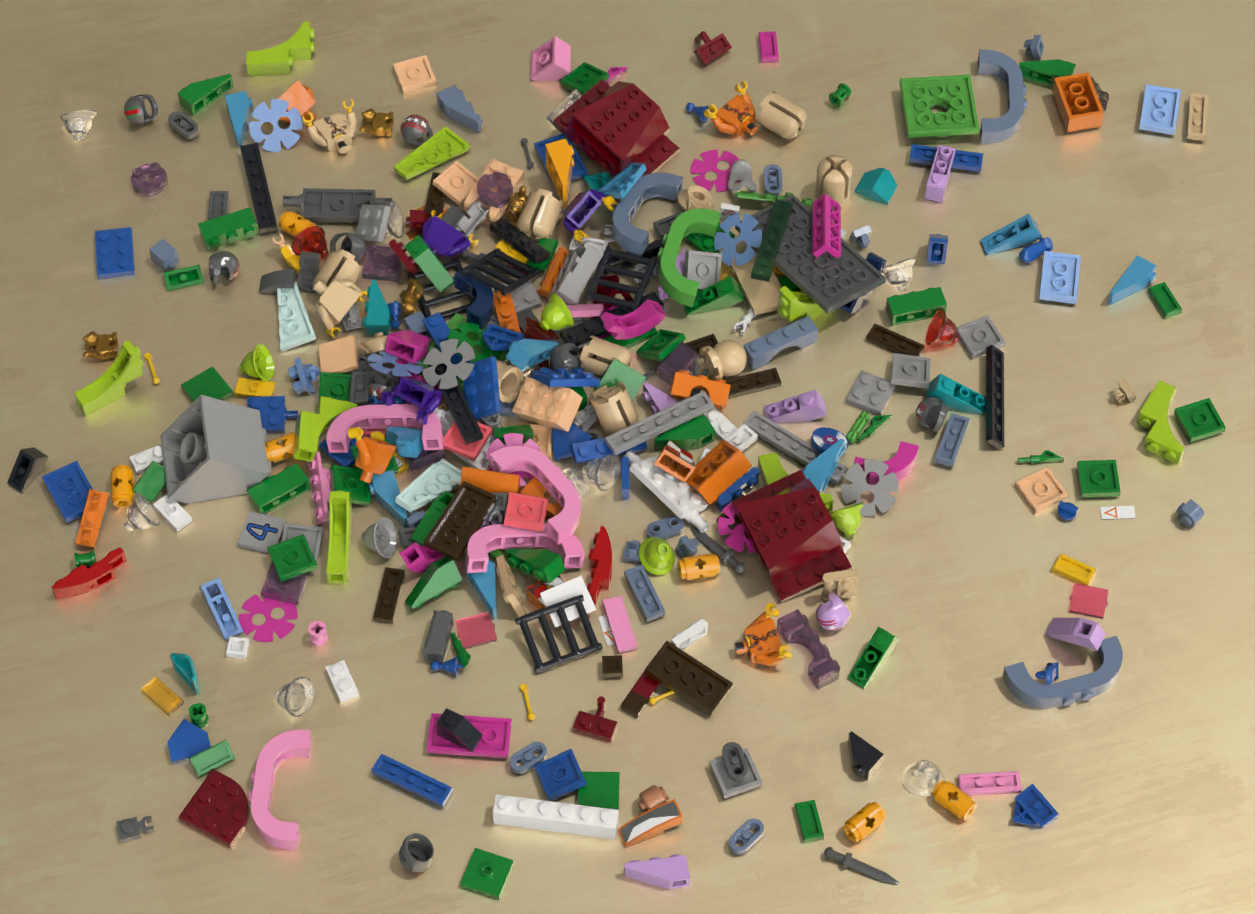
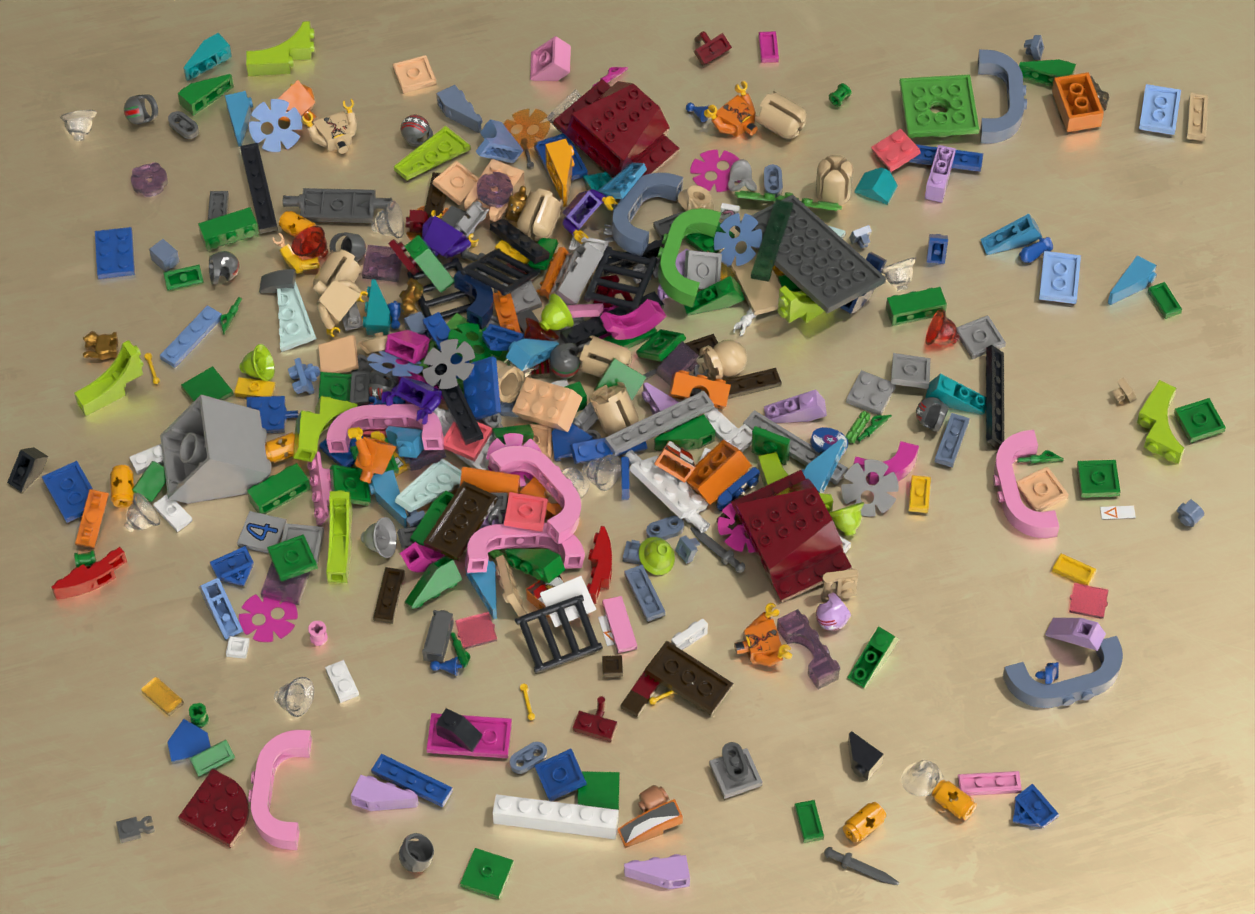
teal slope [170,653,200,694] -> none
dark grey slope [298,251,320,293] -> none
light grey plate [356,204,391,243] -> none
pearl gold animal [359,108,394,137] -> none
blue plate [532,367,600,387] -> none
green plate [560,62,610,96] -> none
light orange piece [677,553,720,581] -> none
sand blue plate [729,818,764,854] -> none
sand blue arch [744,316,818,371] -> none
dark pink fence [812,194,841,258] -> none
dark brown tile [866,323,925,357] -> none
blue plate [1058,501,1079,520] -> none
none -> medium blue plate [160,305,222,368]
none -> teal slope [184,33,232,81]
none -> blue slope [210,546,254,586]
none -> green hand [220,297,242,335]
none -> lavender slope [351,775,419,811]
none -> medium blue arch [476,119,524,164]
none -> clear orange piece [503,109,550,150]
none -> green tile [751,426,790,465]
none -> coral plate [871,128,921,172]
none -> yellow plate [909,475,931,513]
none -> bright pink arch [993,430,1059,538]

